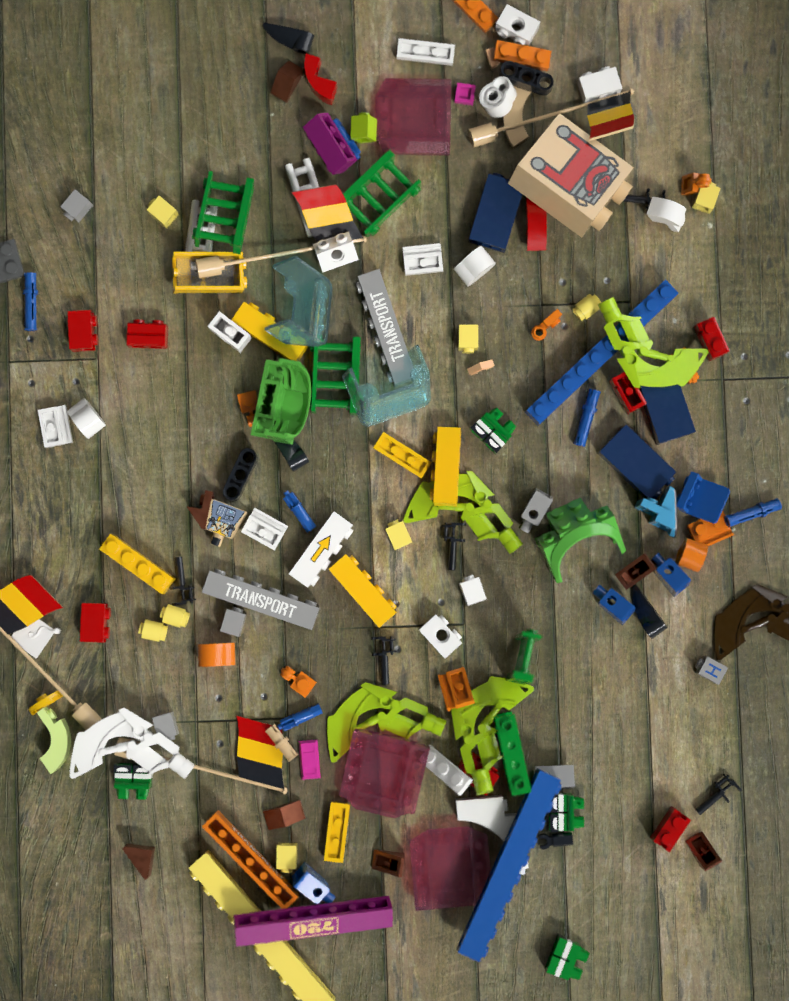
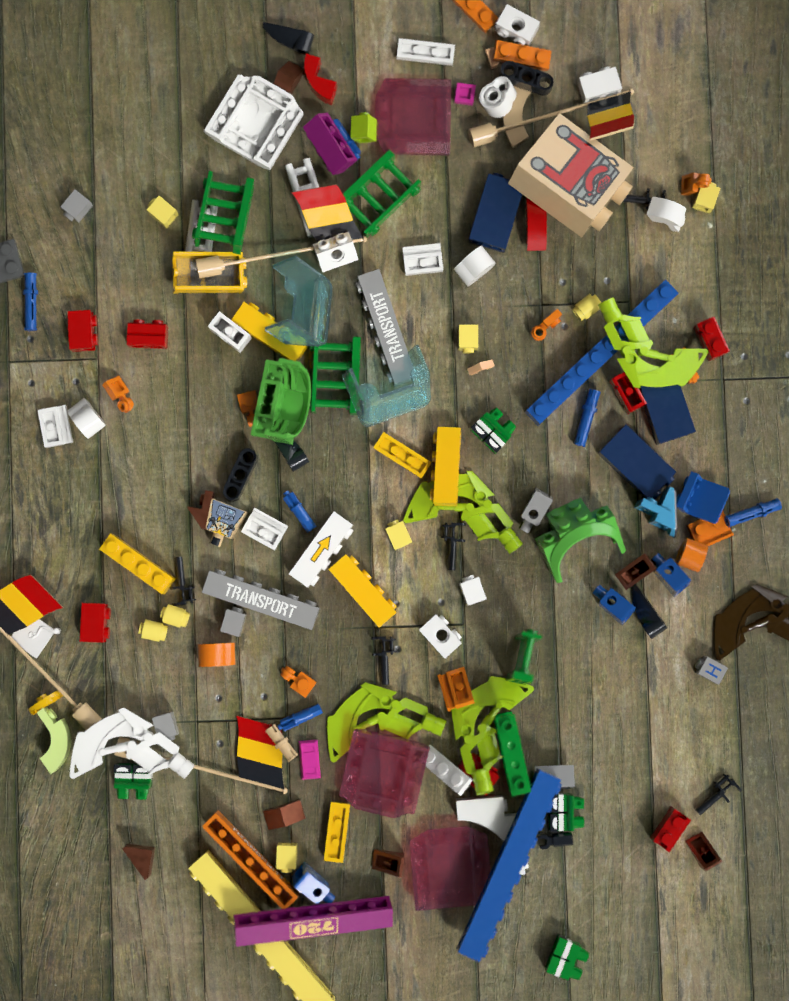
none -> orange plate [102,376,134,413]
none -> white wedge [204,75,304,170]

